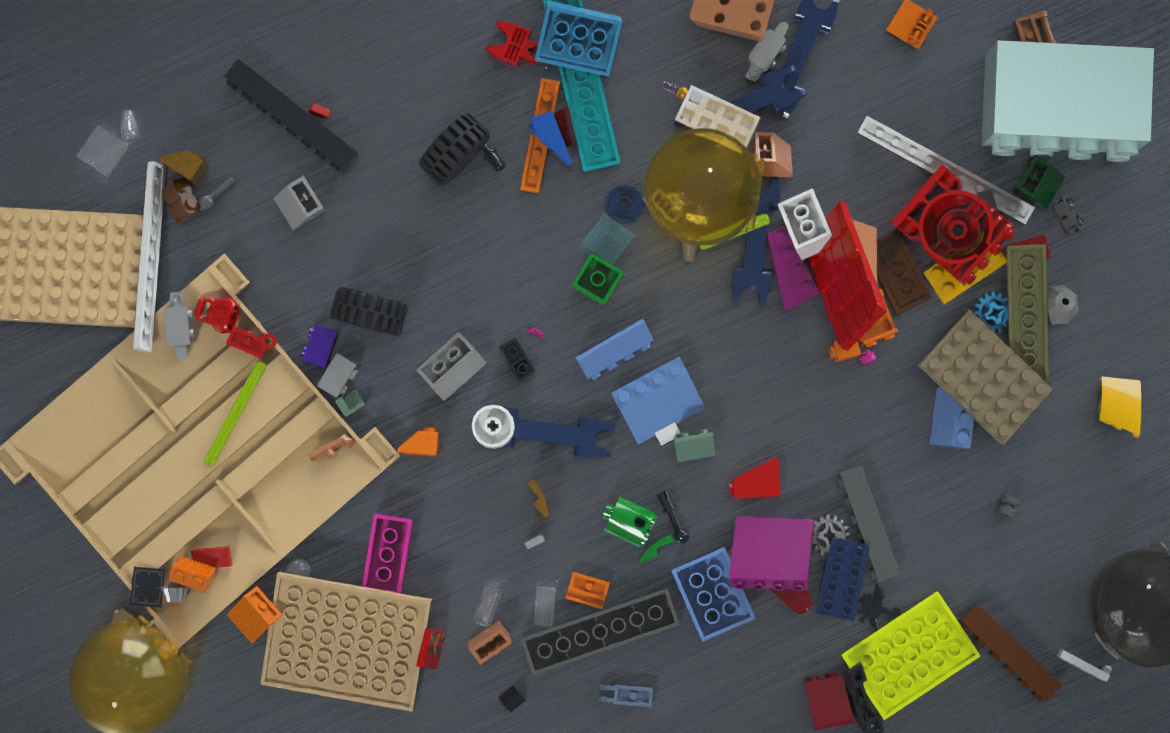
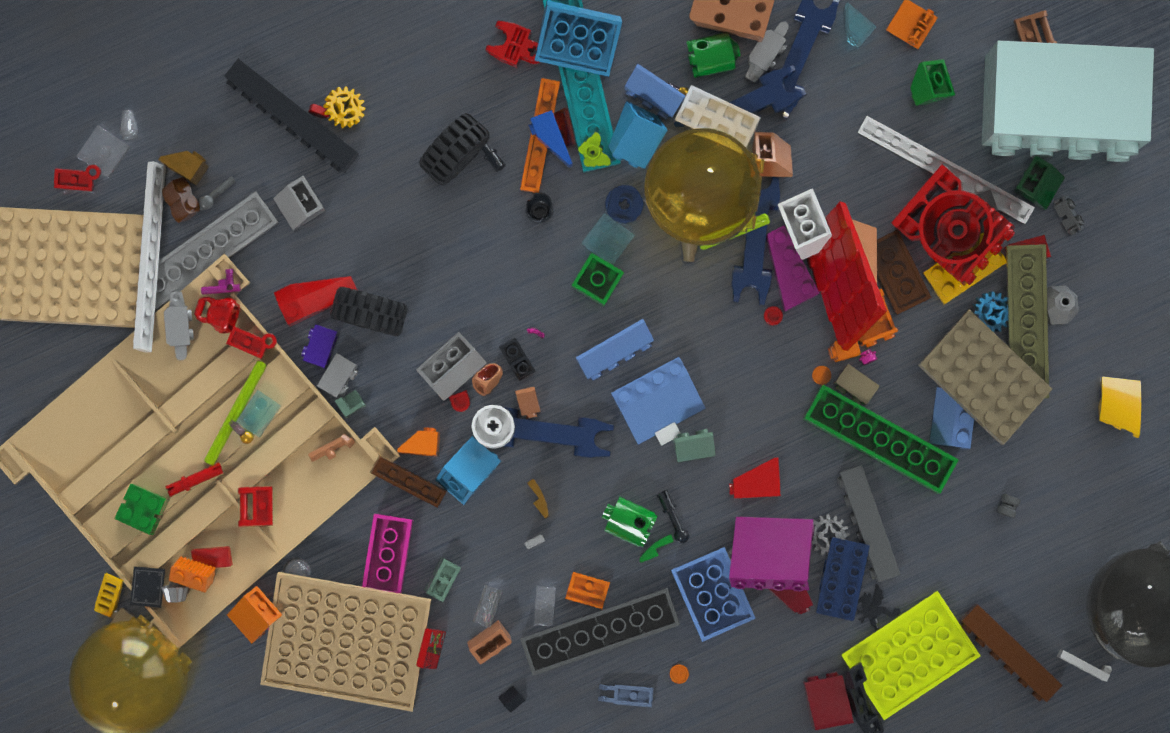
none -> red hinge [54,164,101,191]
none -> yellow slope [94,573,124,617]
none -> green piece [114,483,169,535]
none -> light grey plate [155,192,279,311]
none -> red pin [165,462,224,497]
none -> magenta hose [201,269,241,295]
none -> piece [228,420,254,444]
none -> clear light blue plate [236,390,281,438]
none -> red plate [238,486,273,527]
none -> red wedge [274,276,357,327]
none -> yellow gear [323,86,365,128]
none -> reddish brown tile [370,455,447,508]
none -> sand green hinge [424,557,461,602]
none -> dark azure slope [435,436,501,505]
none -> red tile [449,390,470,412]
none -> nougat rock [472,363,503,396]
none -> nougat slope [515,387,541,419]
none -> black hair [526,193,554,223]
none -> lime animal [578,132,611,167]
none -> dark azure slope [608,101,668,169]
none -> medium blue slope [624,64,685,121]
none -> orange piece [670,664,689,684]
none -> green cylinder [686,32,740,79]
none -> red tile [764,306,783,326]
none -> green brick [803,385,959,494]
none -> orange piece [812,366,831,385]
none -> dark tan brick [833,364,880,406]
none -> clear light blue slope [843,2,876,48]
none -> green slope [910,59,955,106]

